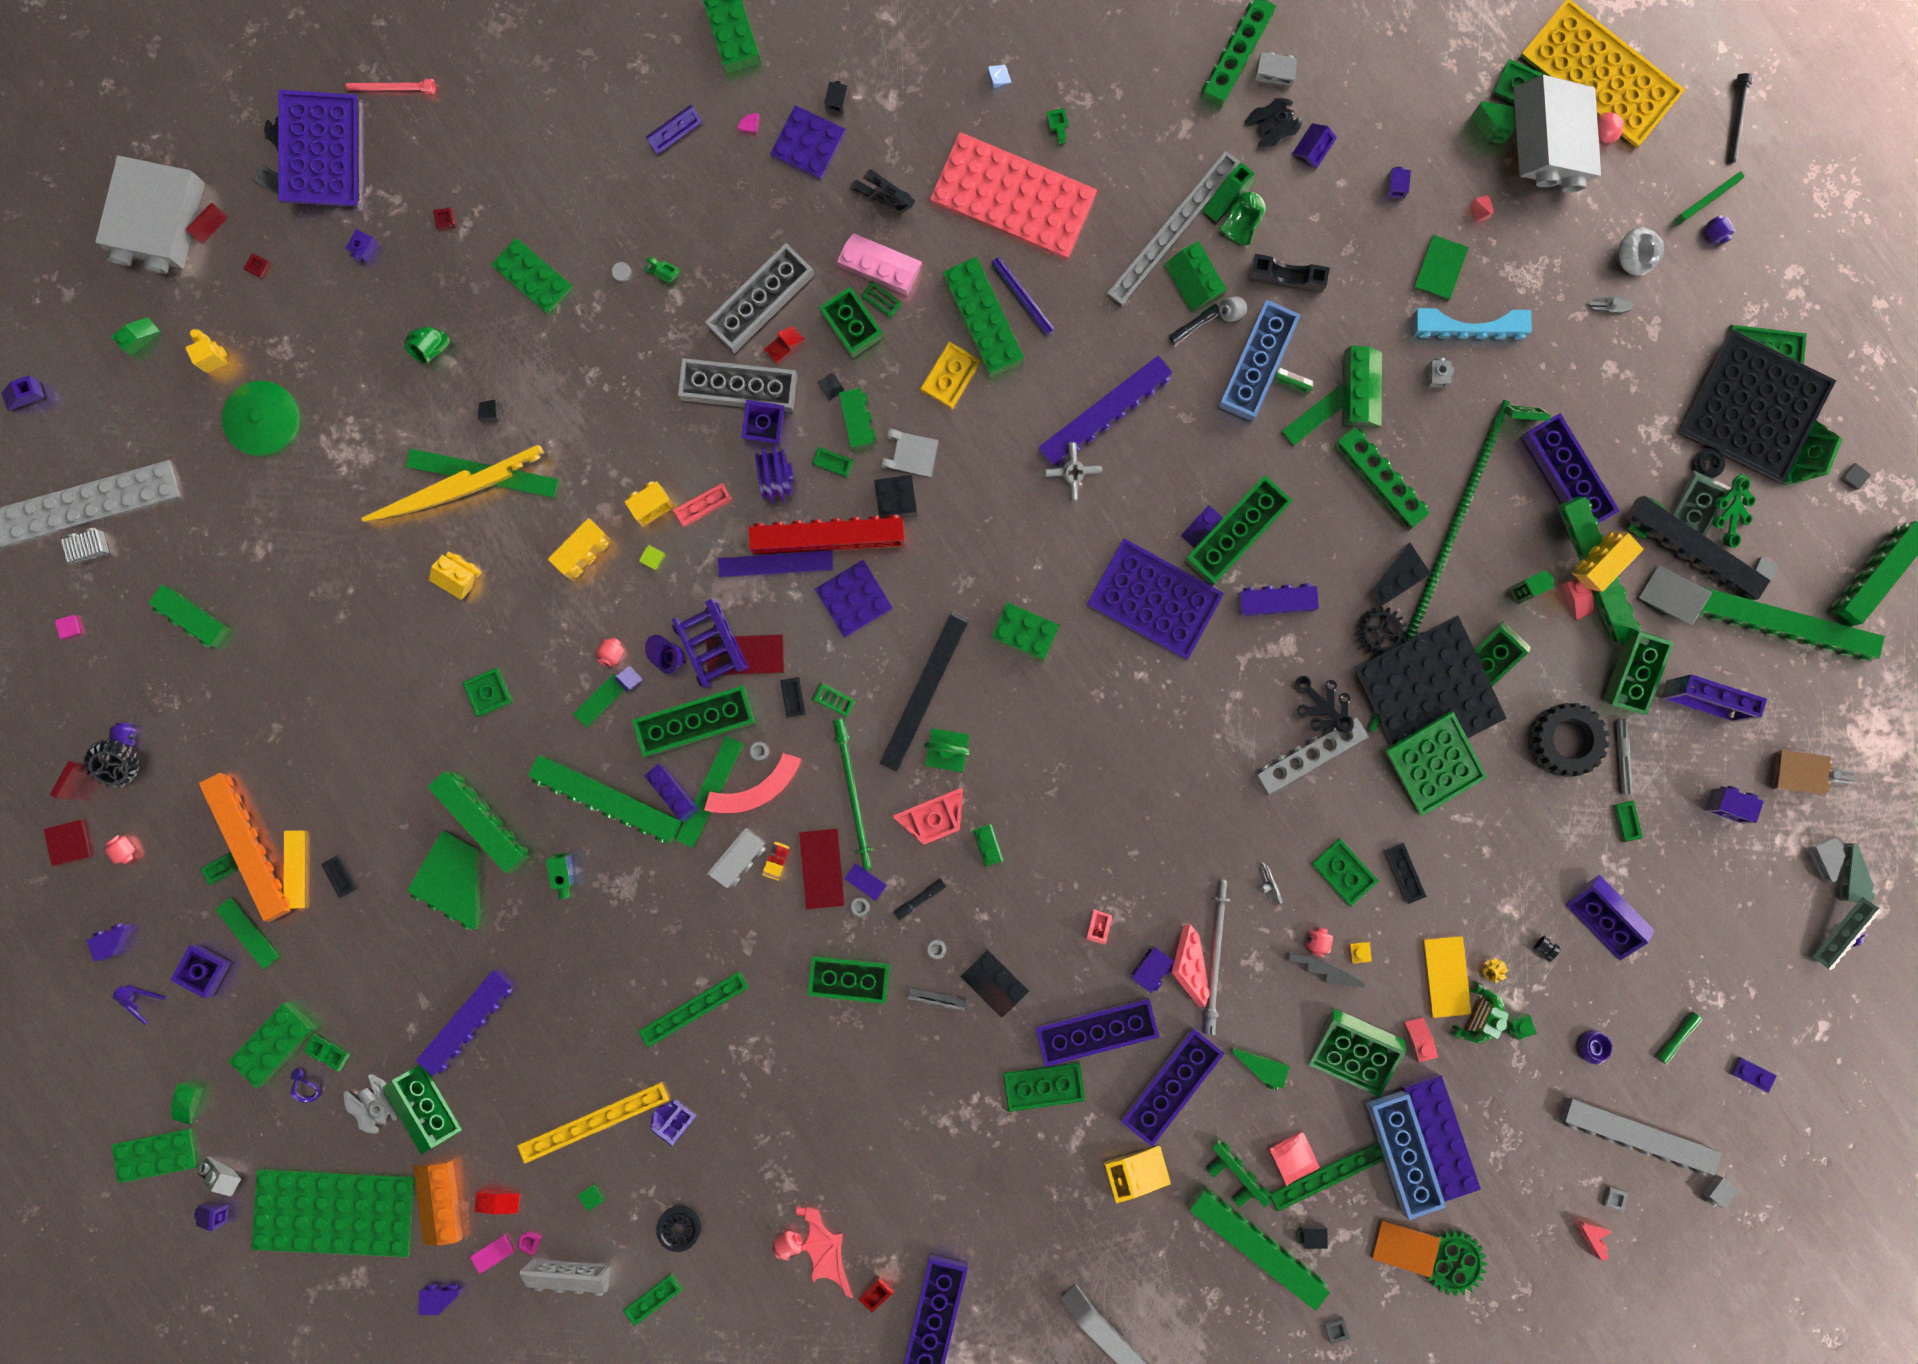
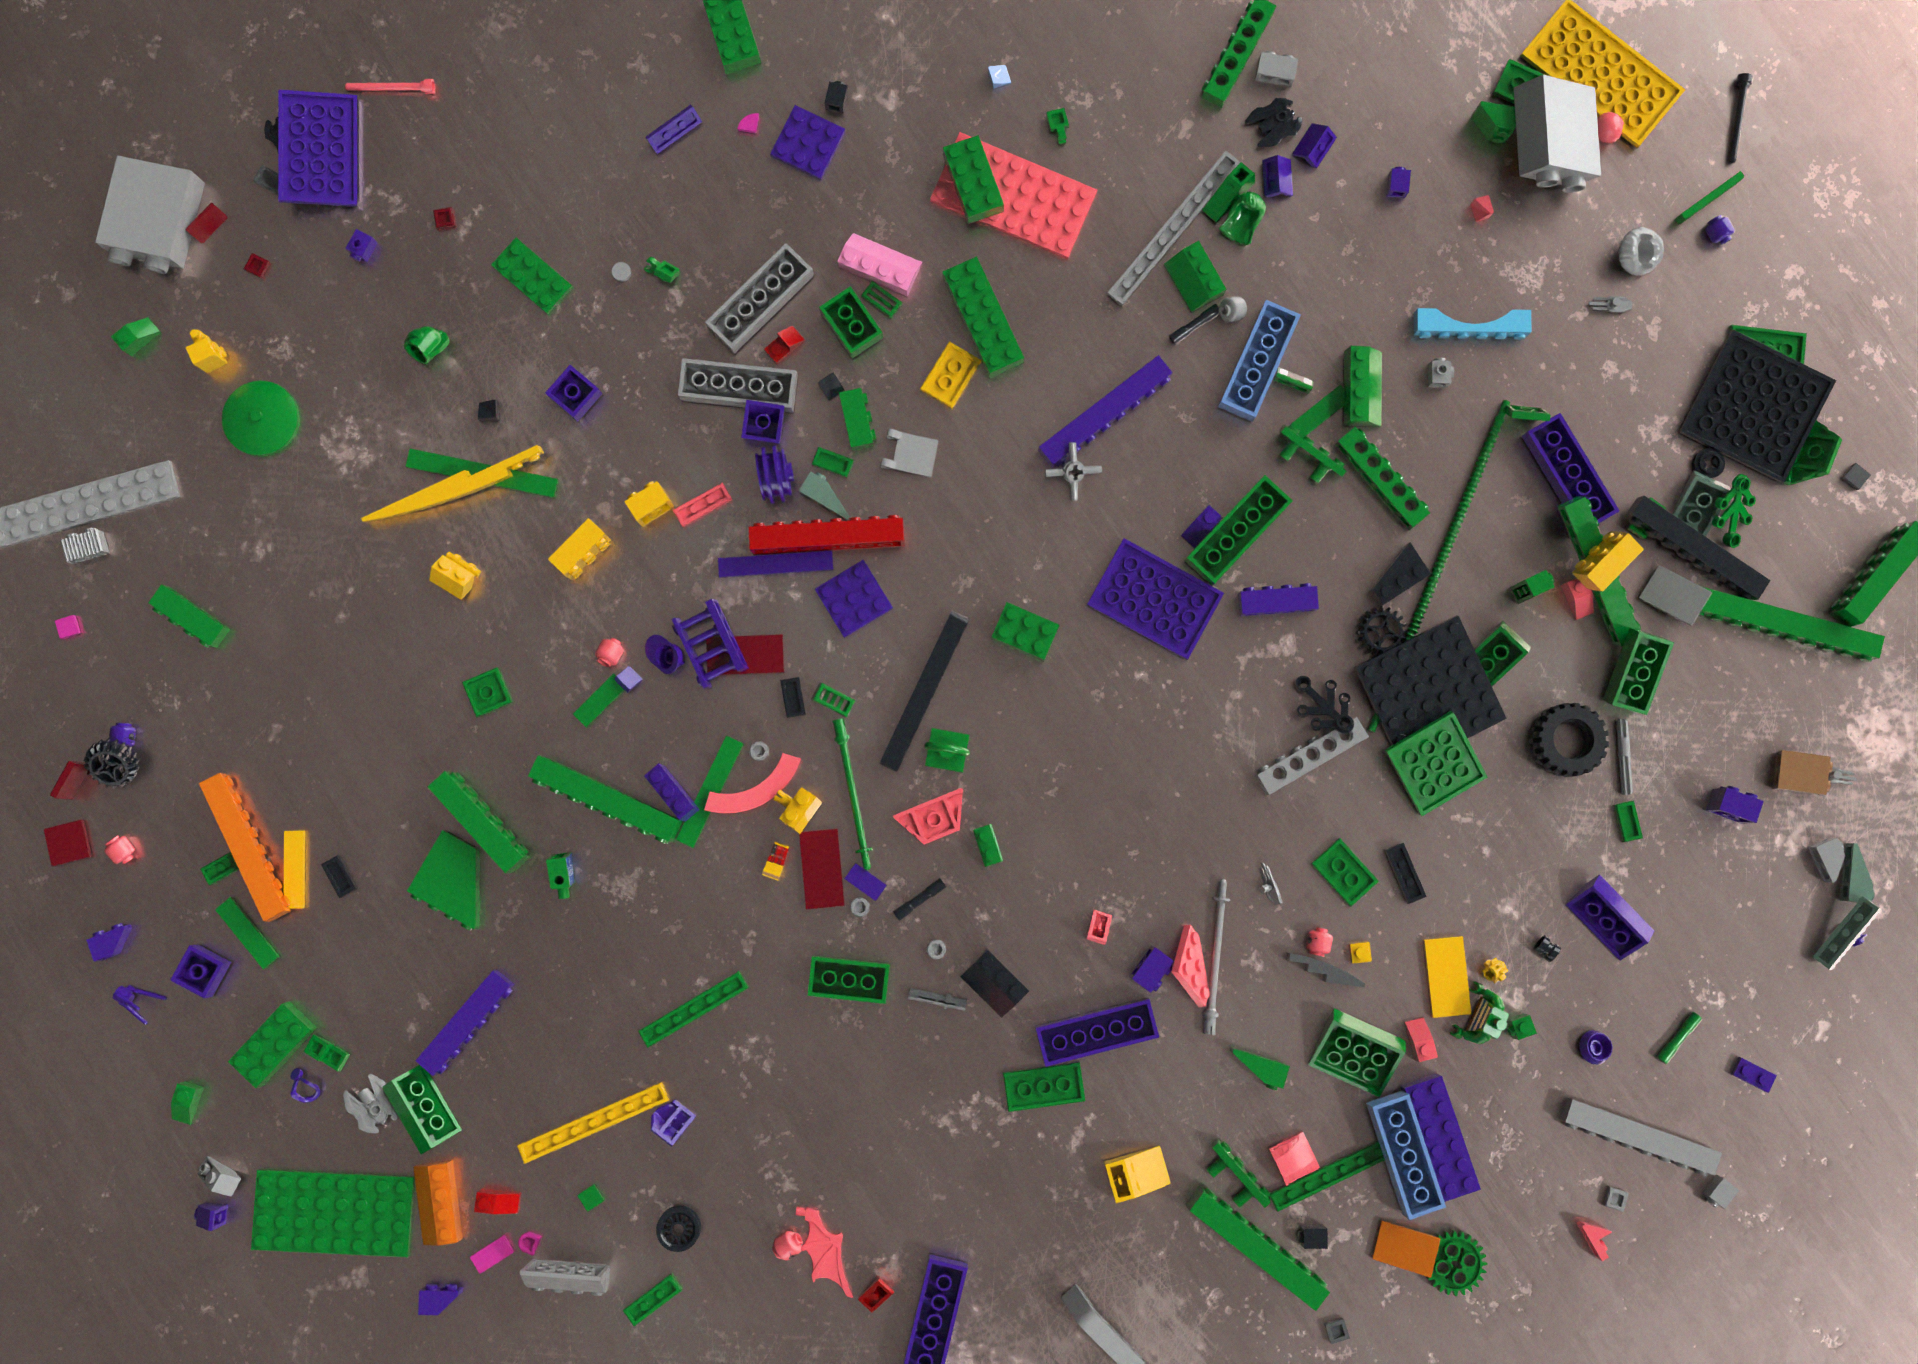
dark purple slope [1,375,45,411] -> none
green plate [111,1128,198,1183] -> none
green brick [632,685,756,758] -> none
lime tile [639,545,666,571] -> none
light grey slope [707,828,767,888] -> none
black wing [849,169,916,213] -> none
black brick [874,475,918,519] -> none
dark purple axle [991,257,1054,335] -> none
dark purple brick [1120,1027,1225,1147] -> none
black arch [1249,254,1330,292] -> none
green tile [1414,234,1469,301] -> none
dark purple window [1661,674,1767,722] -> none
light grey tile [1755,557,1779,583] -> none
none -> dark purple brick [545,365,602,422]
none -> yellow brick [774,787,822,834]
none -> sand green slope [799,472,850,521]
none -> green brick [943,135,1004,224]
none -> dark purple panel [1262,155,1293,198]
none -> green plate [1279,424,1346,483]

